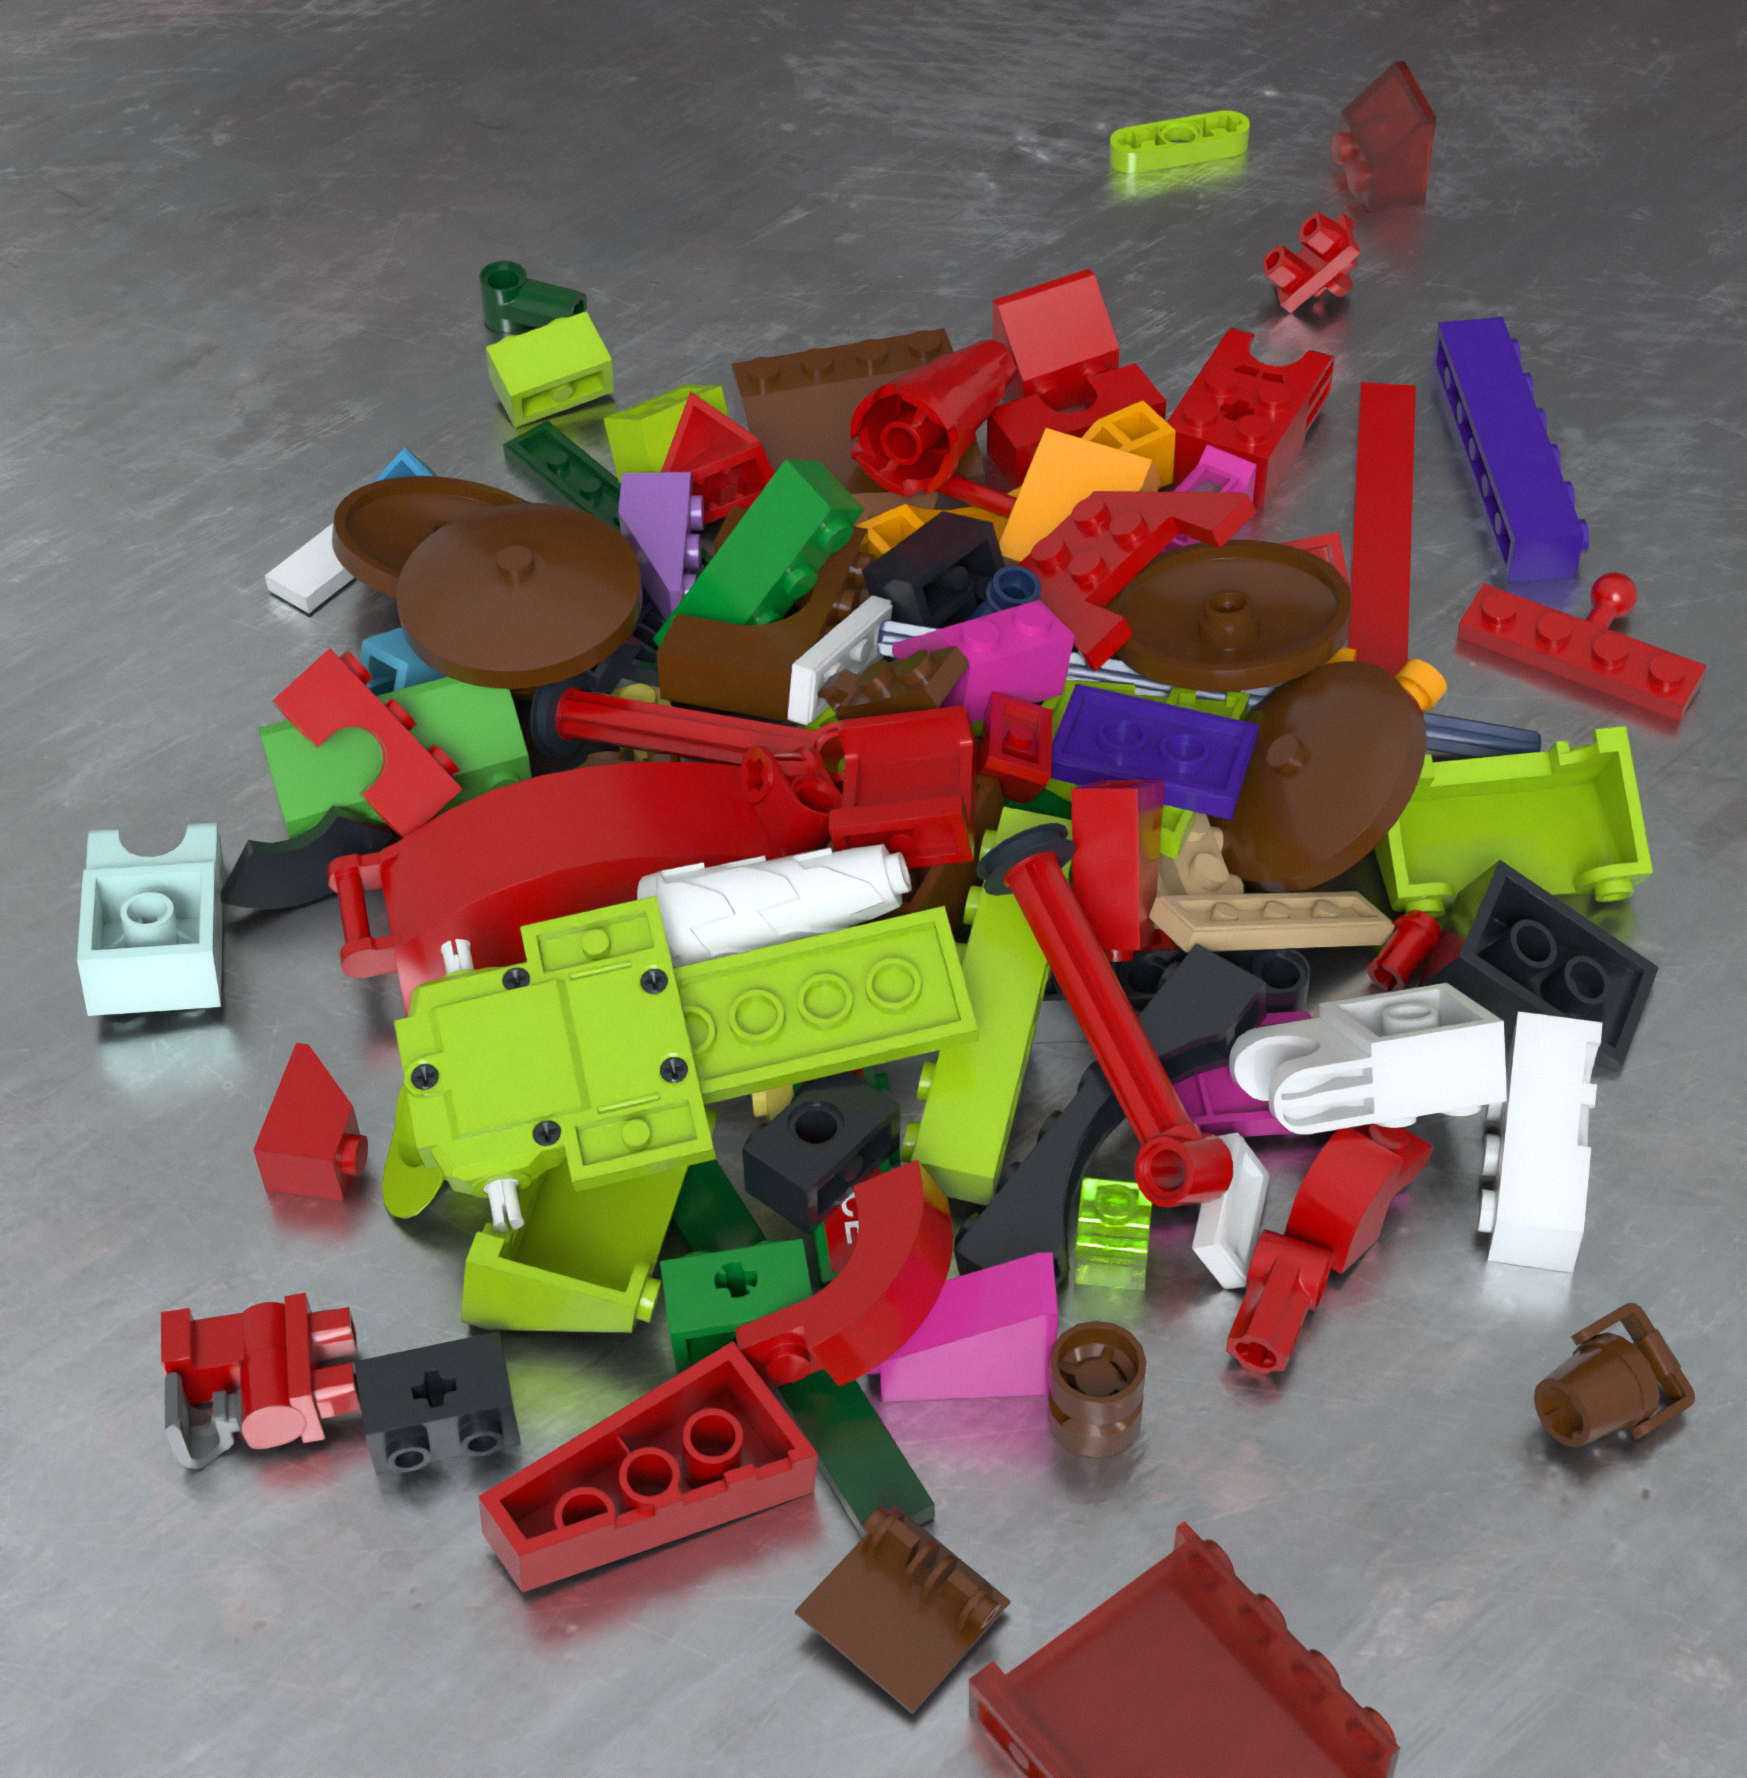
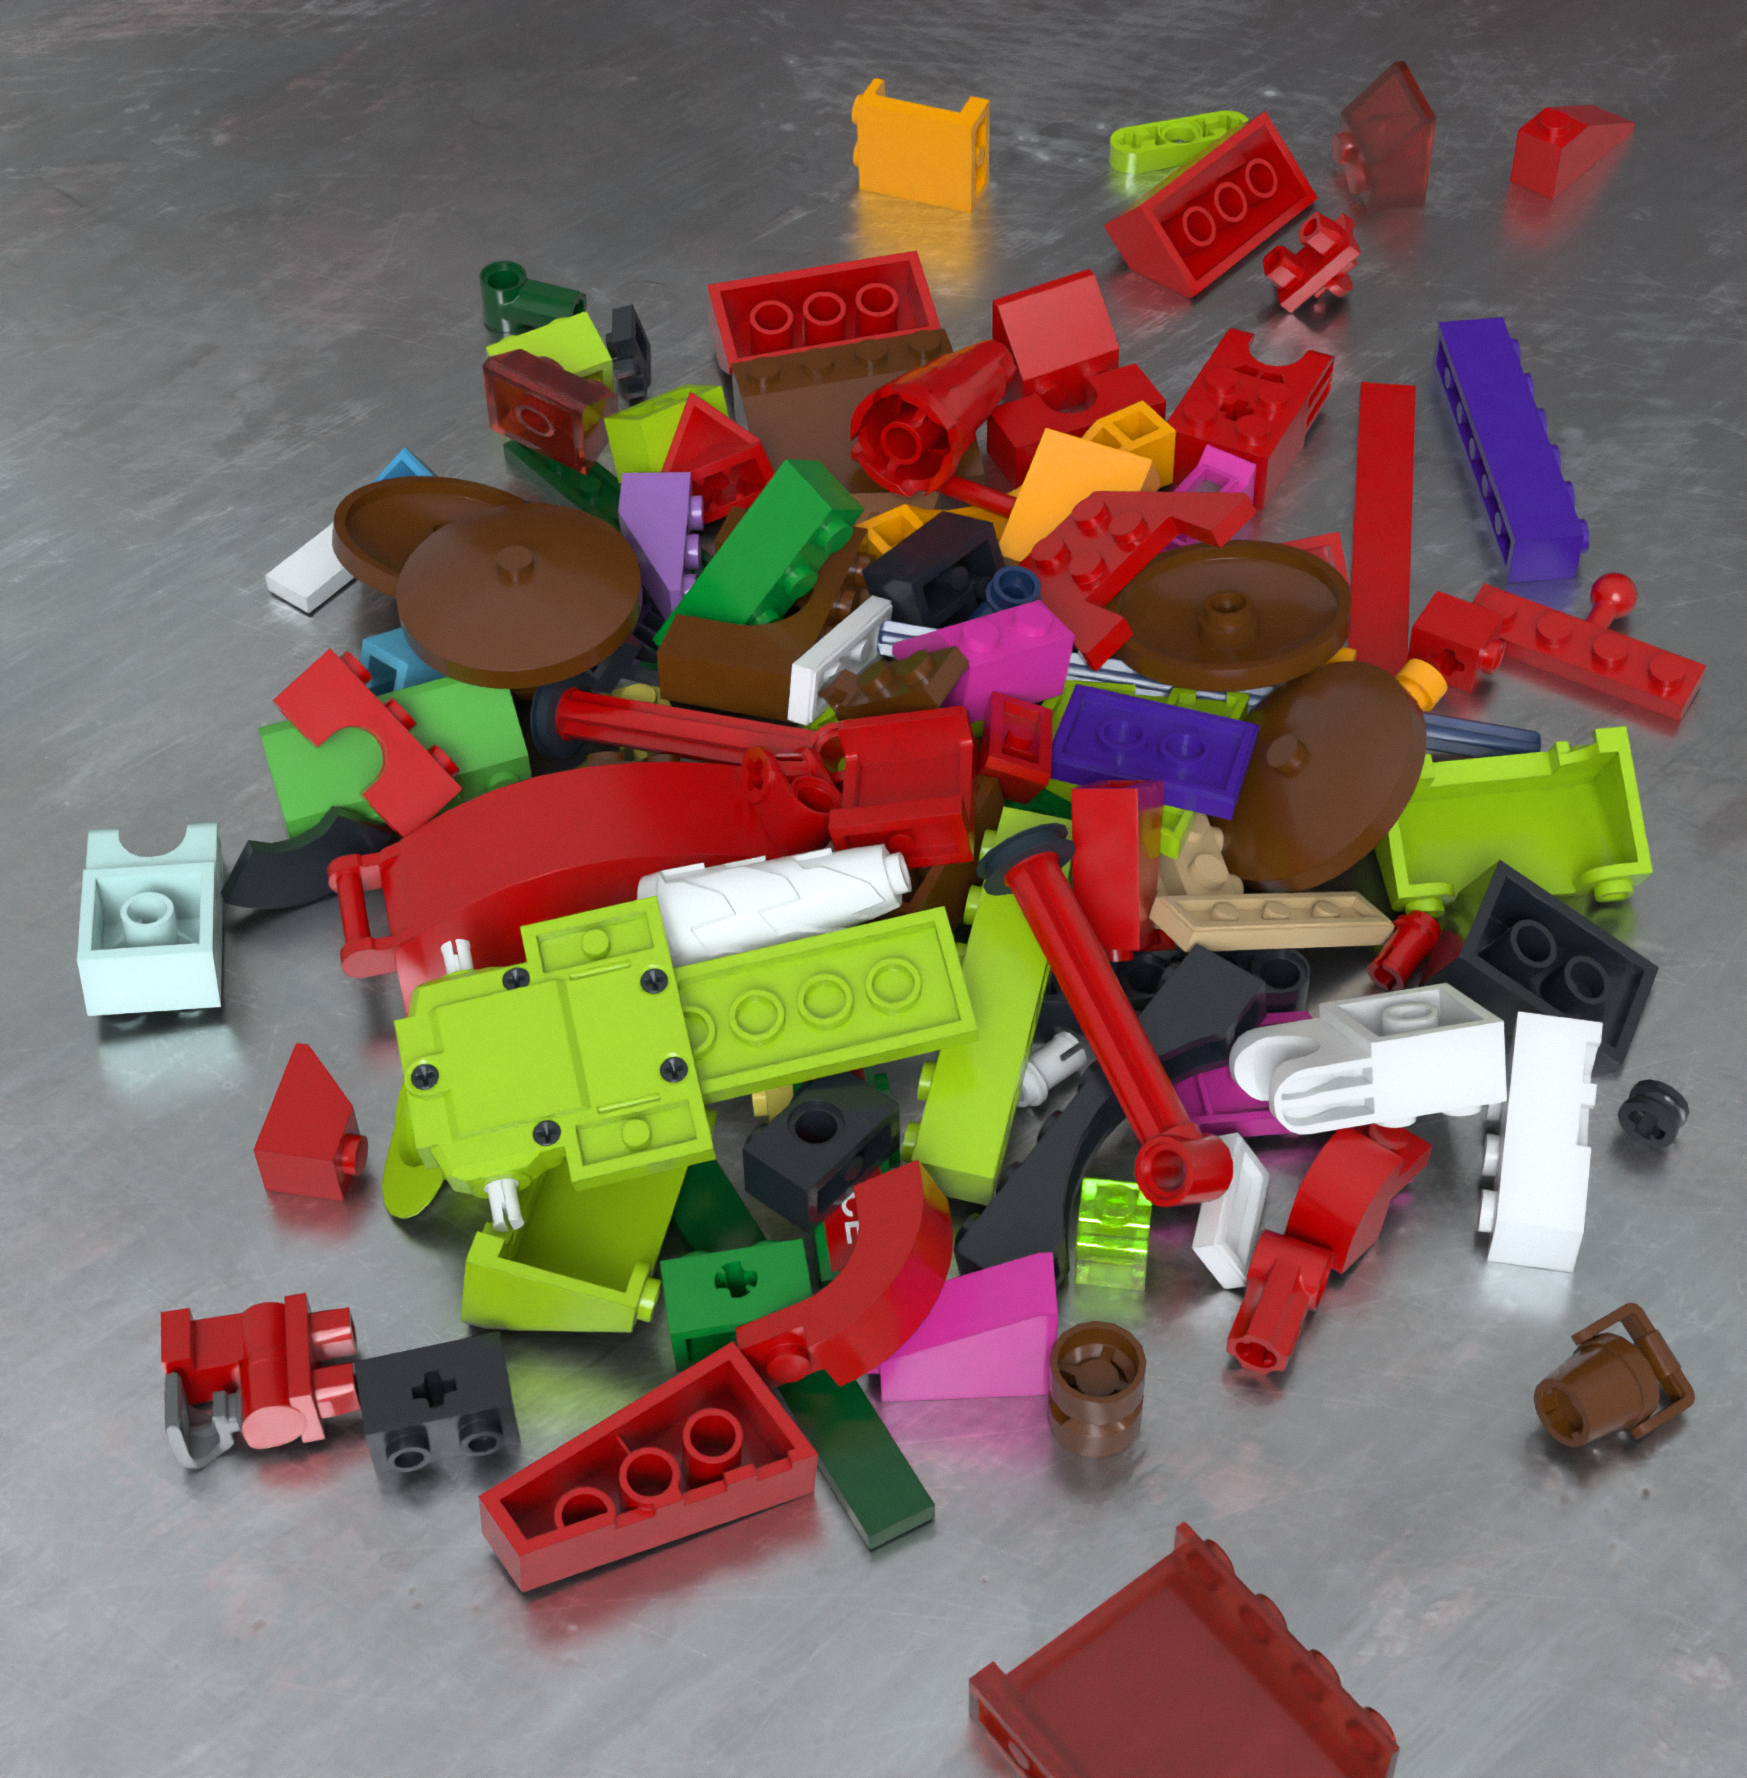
reddish brown hinge [795,1504,1011,1714] -> none
none -> clear red slope [482,349,619,475]
none -> black plate [605,304,651,400]
none -> red slope [707,250,941,375]
none -> light orange panel [852,78,990,214]
none -> white pin [1017,1031,1087,1107]
none -> red slope [1103,111,1318,298]
none -> red brick [1408,591,1506,694]
none -> red slope [1510,105,1635,200]
none -> black bush [1617,1079,1690,1148]

